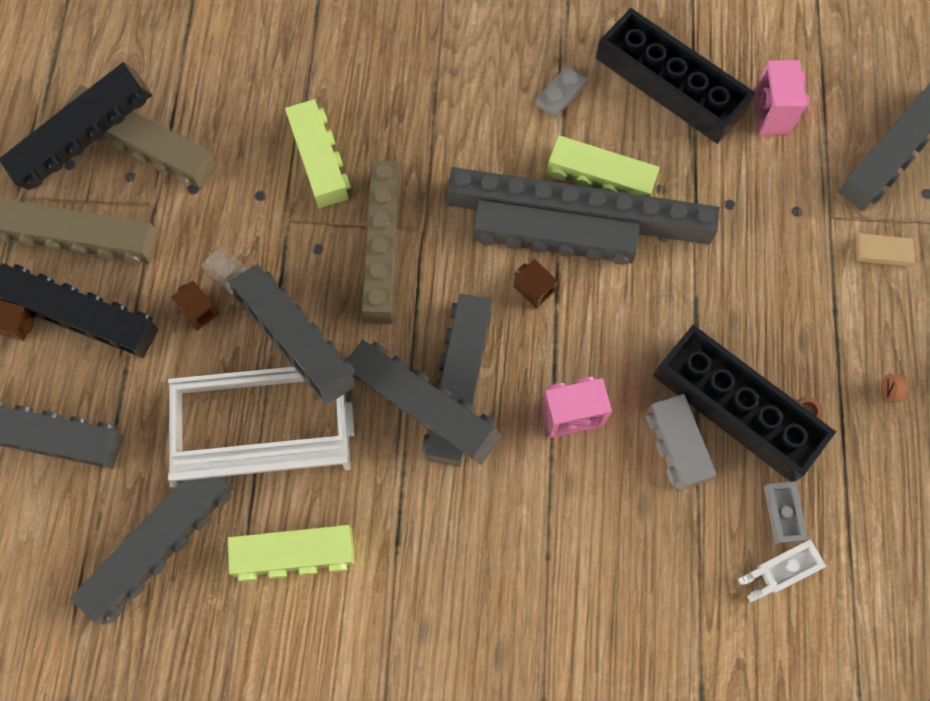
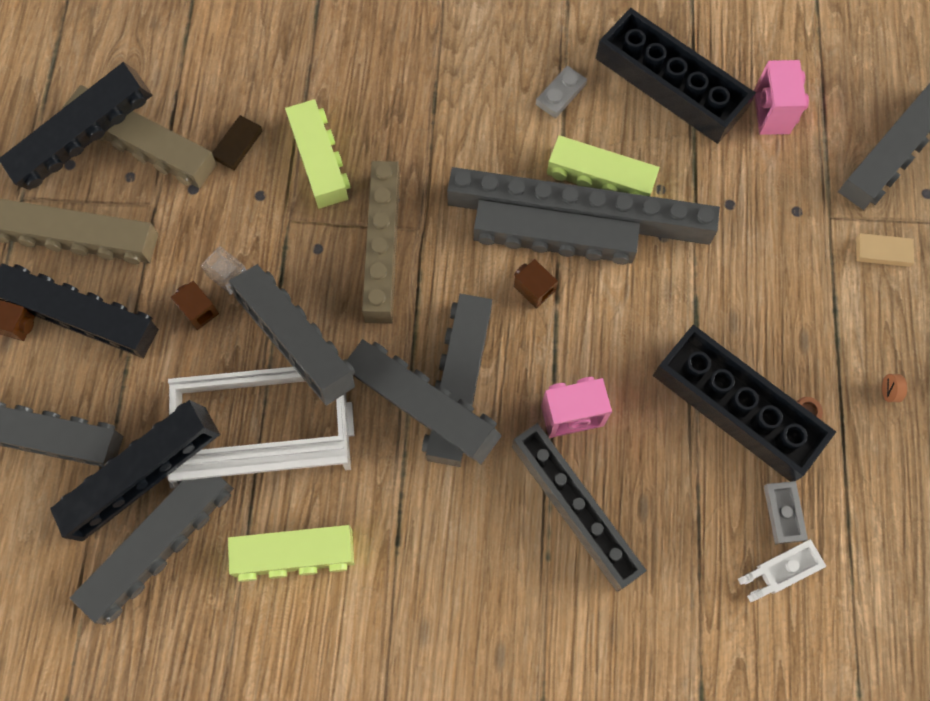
light grey brick [646,394,717,491] -> none
none -> black brick [50,400,220,542]
none -> dark brown tile [212,115,263,170]
none -> dark grey brick [512,423,647,592]

